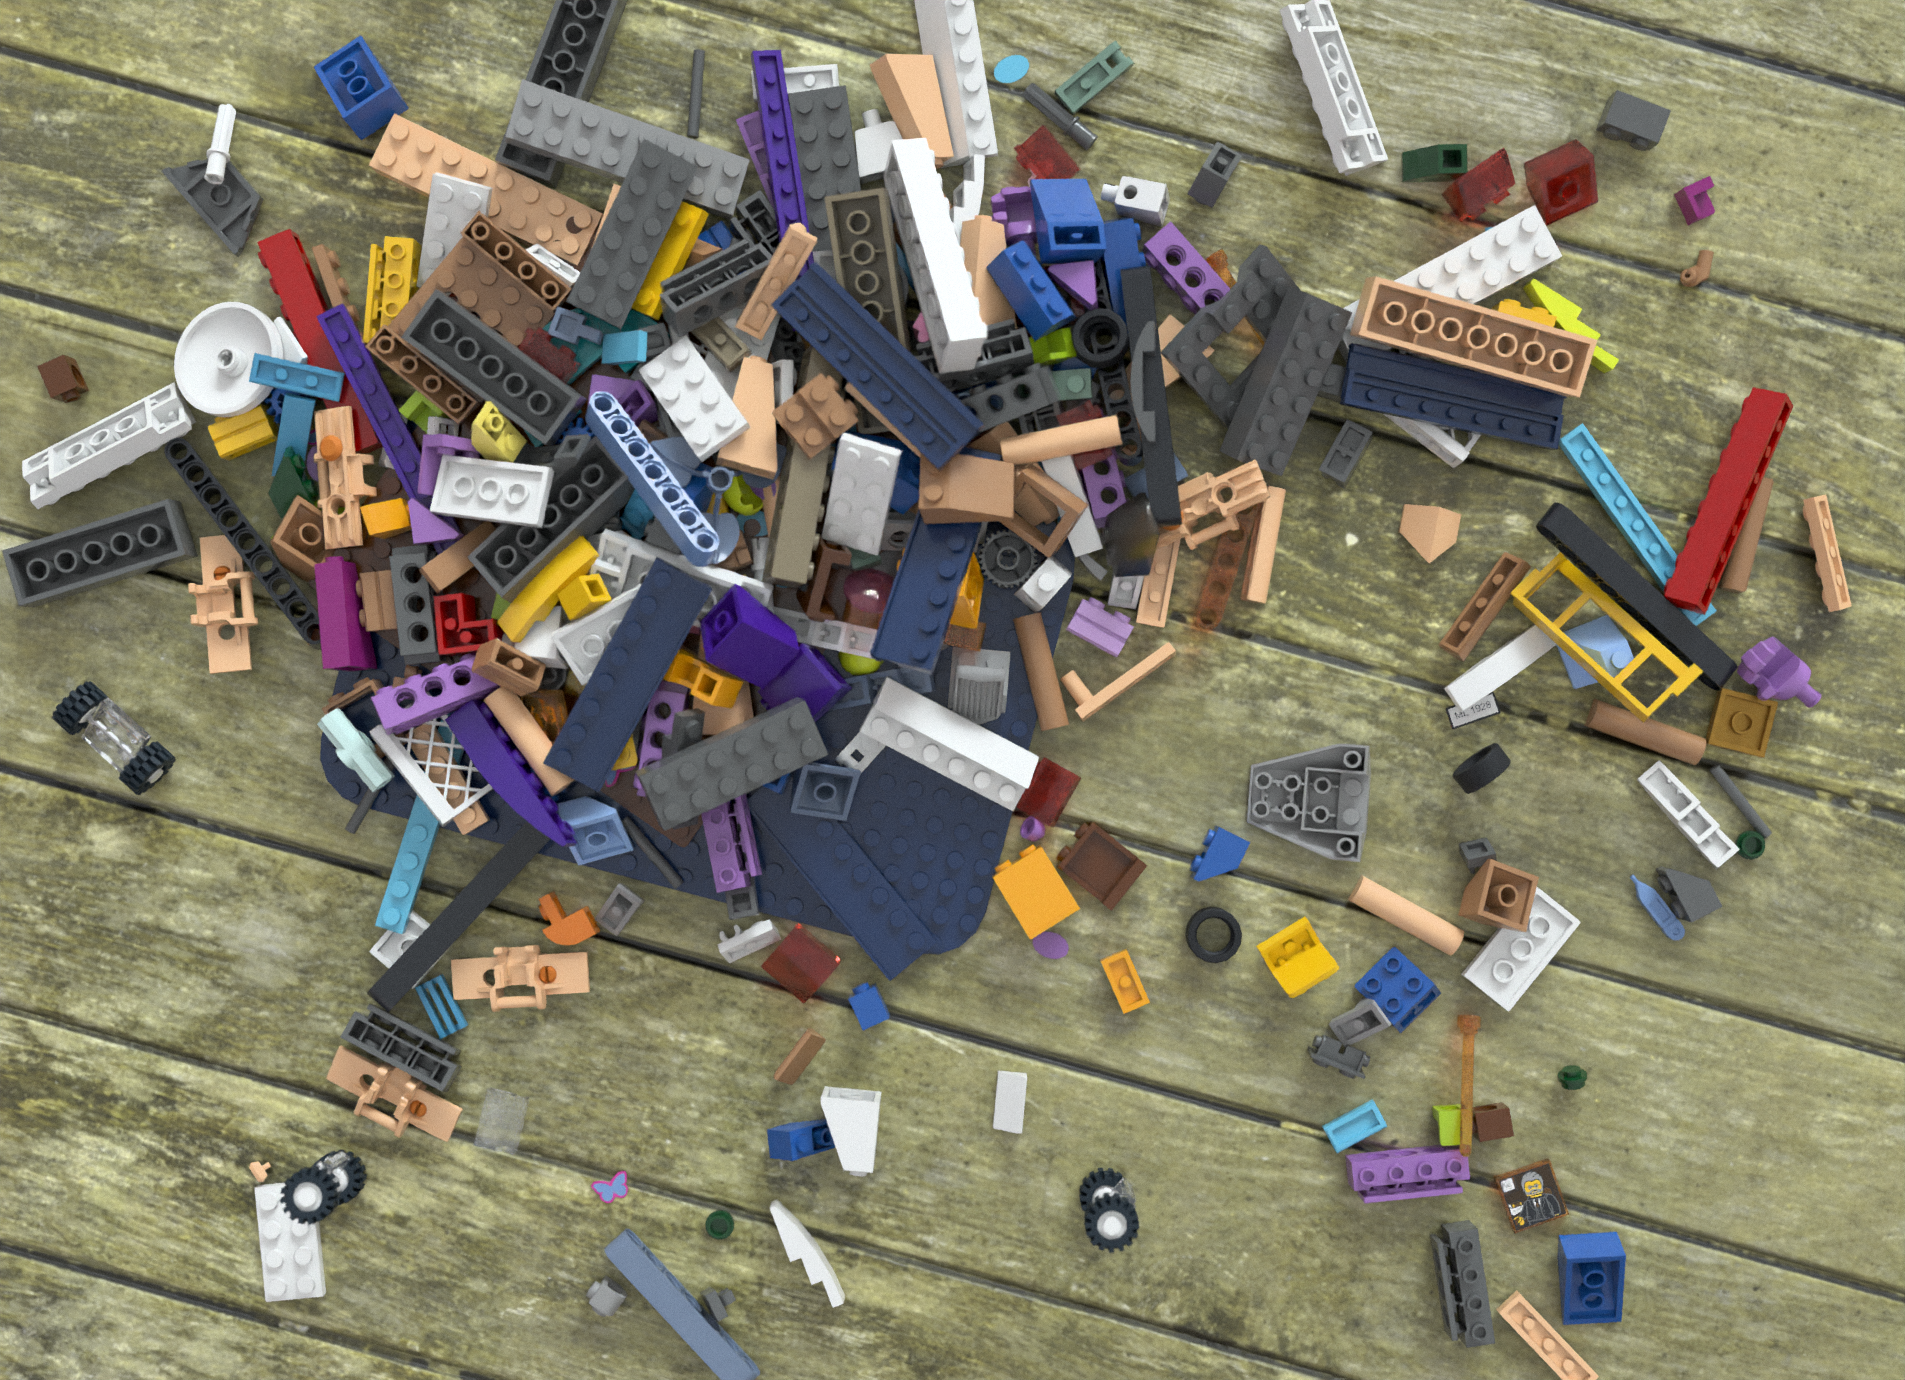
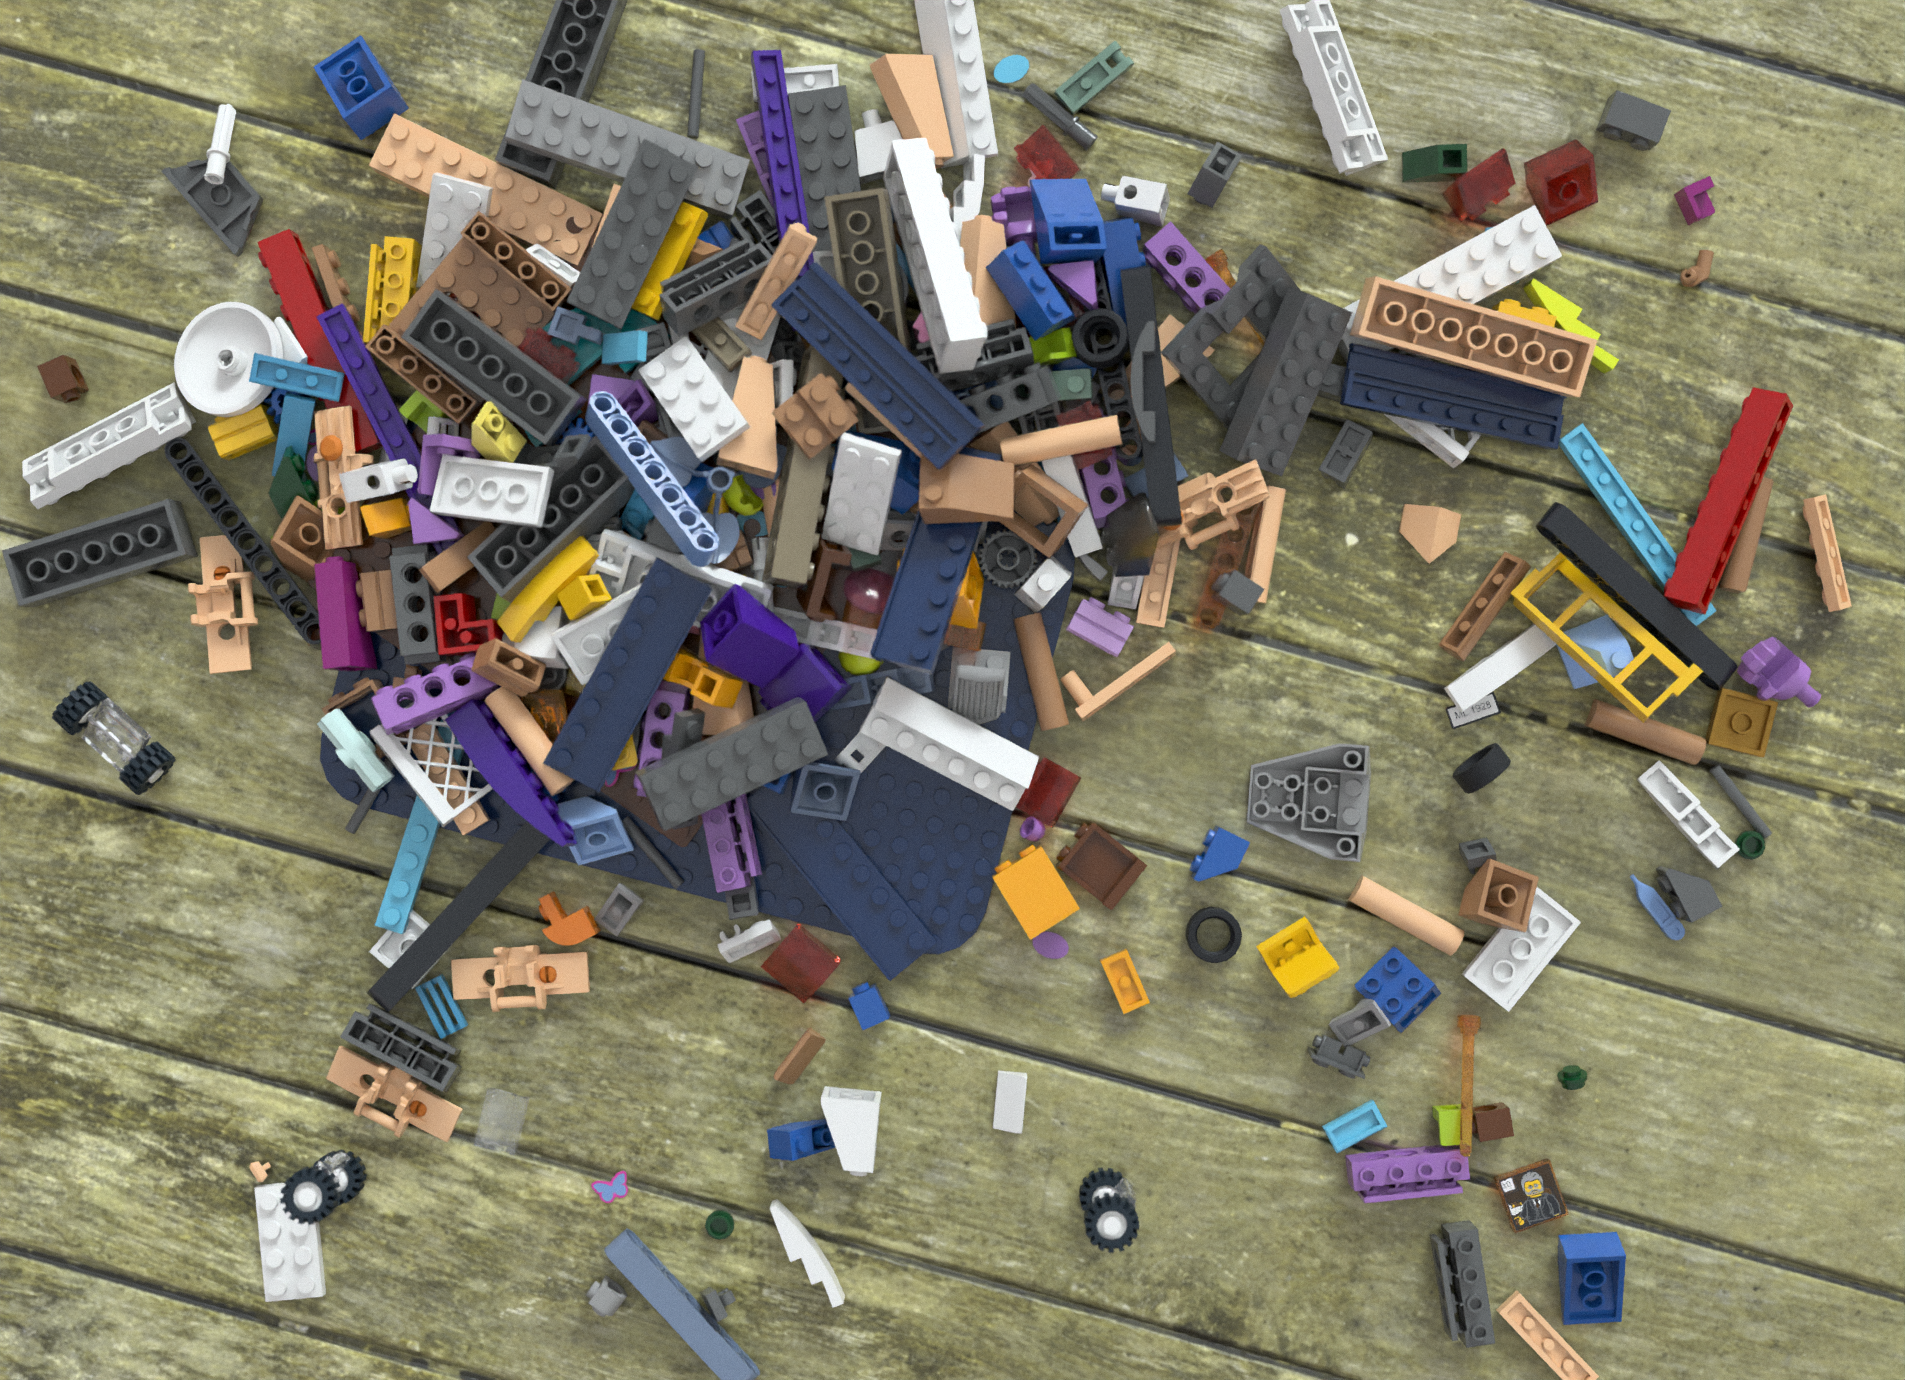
none -> white torso [339,459,417,503]
none -> dark grey brick [1211,570,1265,616]

